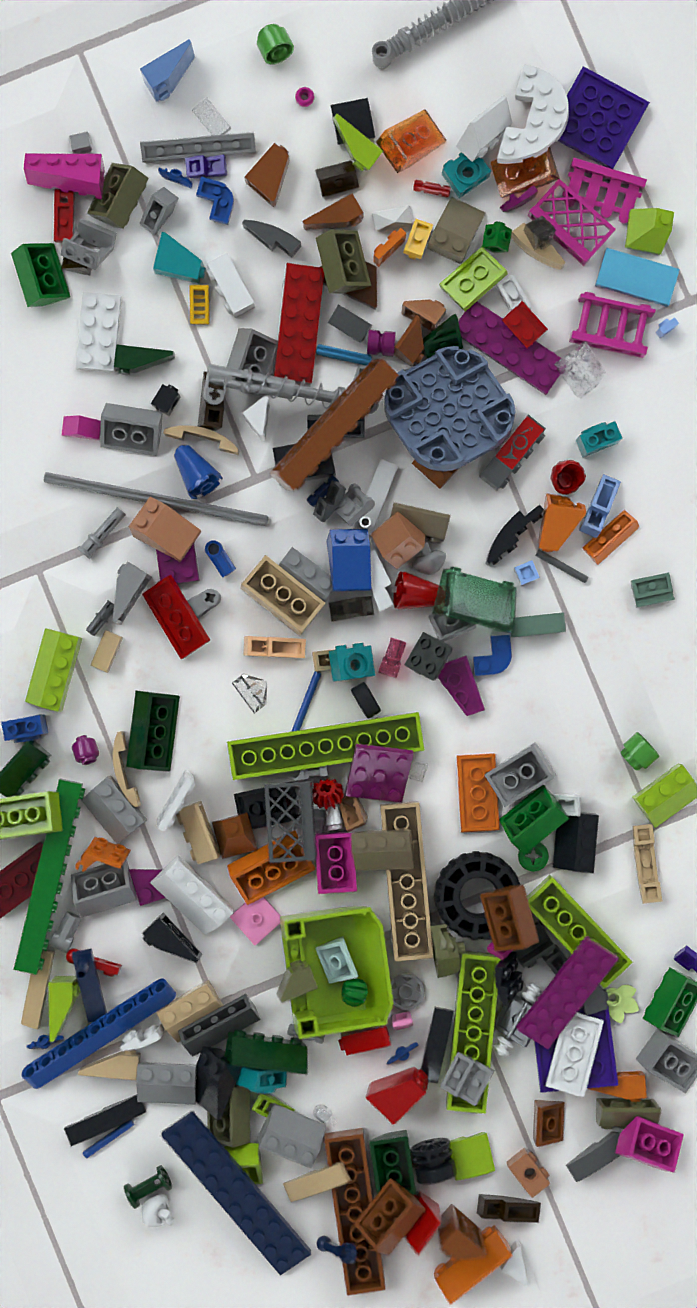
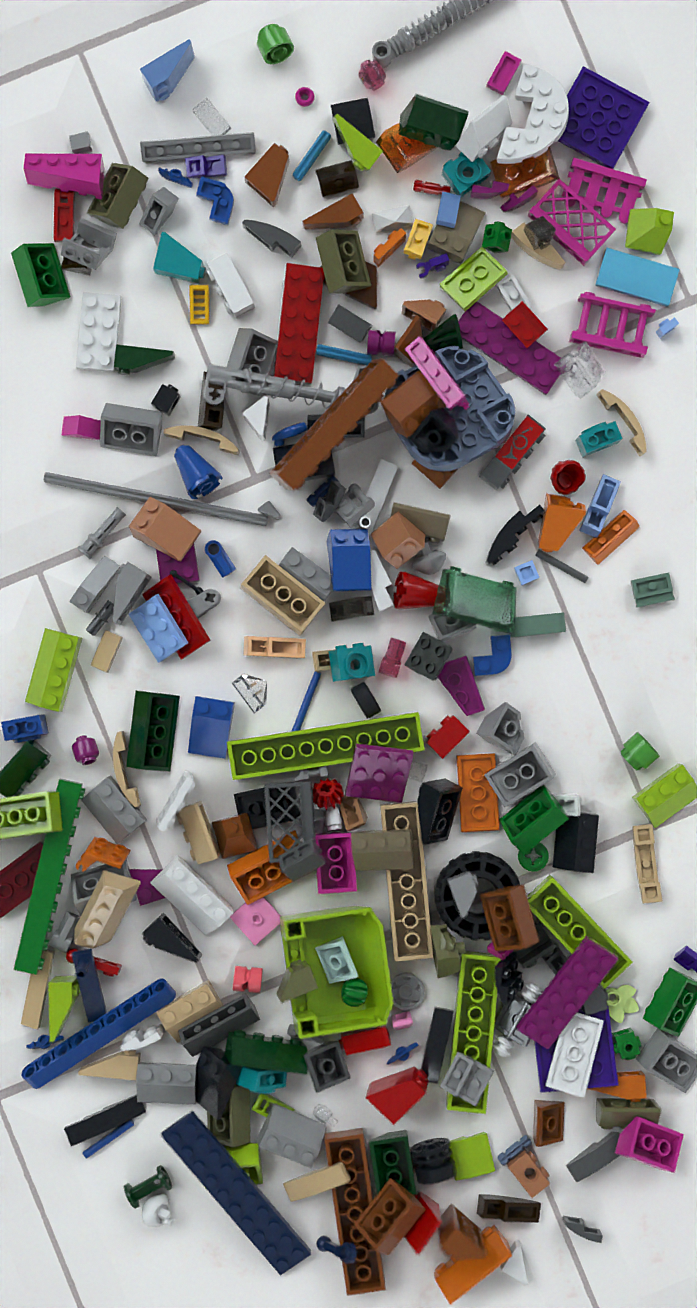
none -> light grey slope [69,555,121,614]
none -> tan slope [74,871,140,949]
none -> light blue plate [128,594,189,663]
none -> black hinge [170,570,203,595]
none -> blue slope [188,696,235,759]
none -> coral wheel [233,966,263,993]
none -> light grey slope [257,501,281,520]
none -> blue arm [272,422,307,446]
none -> dark grey hinge [279,838,326,882]
none -> dark azure axle [293,130,331,181]
none -> dark grey slope [304,1041,351,1093]
none -> clear pink head [358,60,386,91]
none -> dark orange slope [379,370,447,437]
none -> dark green slope [399,94,469,151]
none -> fence [405,336,469,410]
none -> black slope [409,408,459,452]
none -> dark purple plate [416,253,449,279]
none -> black slope [417,778,463,845]
none -> red brick [426,715,470,759]
none -> medium blue tile [436,191,461,228]
none -> light grey slope [447,871,479,918]
none -> magenta slope [470,181,509,199]
none -> light grey slope [476,702,524,755]
none -> dark pink tile [486,51,521,95]
none -> sand blue axle [497,1135,532,1166]
none -> dark grey slope [563,1215,603,1243]
none -> tan slope [596,389,646,456]
none -> green brick [612,1027,642,1060]

